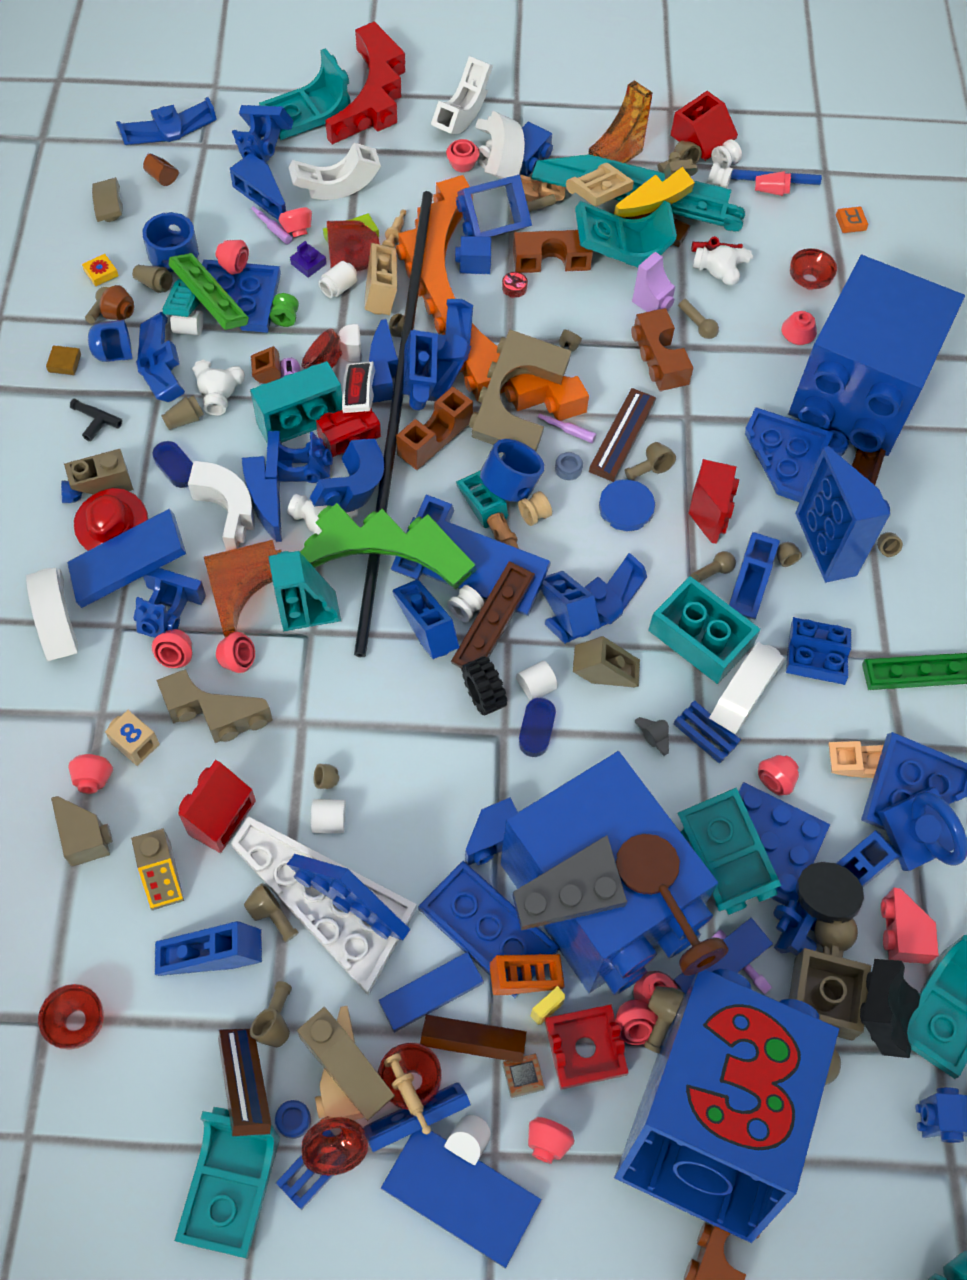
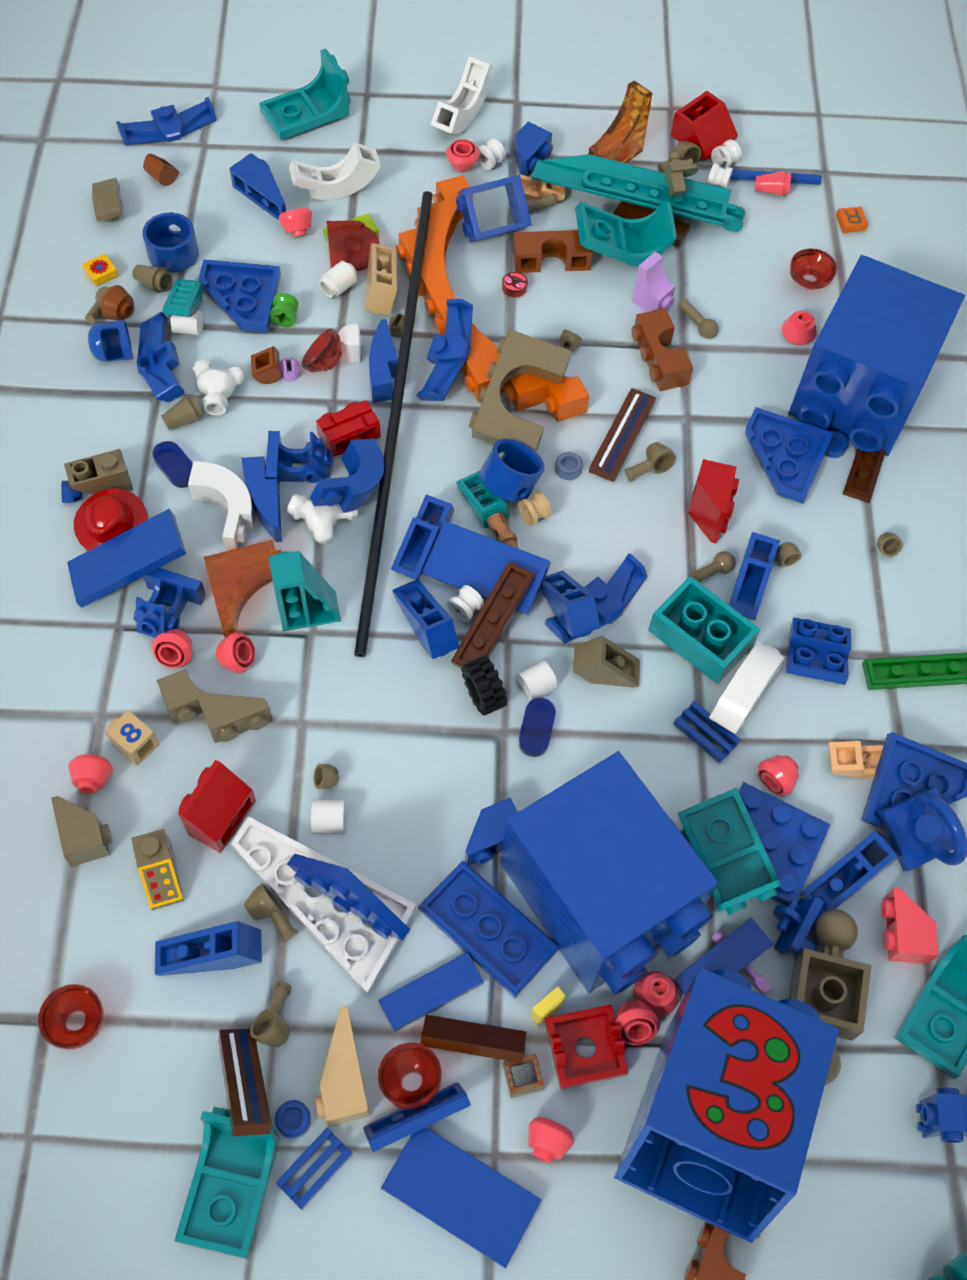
white arch [26,568,78,661] -> none
pearl gold tile [46,345,81,375] -> none
black piece [70,398,122,441] -> none
bright green tile [168,253,249,330] -> none
coral cone [215,240,249,275] -> none
blue tile [232,105,294,162] -> none
teal brick [250,361,342,444] -> none
lavender piece [251,206,292,244] -> none
dark purple tile [290,241,327,278] -> none
dark tan slope [296,1006,395,1121] -> none
bright green arch [300,503,477,590] -> none
clear red piece [301,1116,368,1176] -> none
red arch [325,21,405,145] -> none
slope [342,362,375,413] -> none
tan piece [382,209,406,248] -> none
tan piece [384,1053,431,1135] -> none
dark orange arch [396,386,473,470] -> none
blue brick [403,330,438,411] -> none
white brick [444,1115,491,1165] -> none
blue brick [455,236,491,274] -> none
white arch [475,111,525,179] -> none
orange slope [490,954,565,995] -> none
dark grey wing [513,835,627,930] -> none
lavender piece [538,414,596,443] -> none
tan plate [566,163,634,207] -> none
blue tile [599,479,655,531] -> none
yellow slope [614,167,695,218] -> none
reddish brown piece [616,834,729,976] -> none
dark grey piece [635,717,669,756] -> none
dark tan bar [644,986,685,1054] -> none
red piece [691,236,743,252] -> none
white animal [693,245,753,285] -> none
blue slope [795,446,890,583] -> none
black tile [796,862,864,923] -> none
black brick [860,959,920,1058] -> none

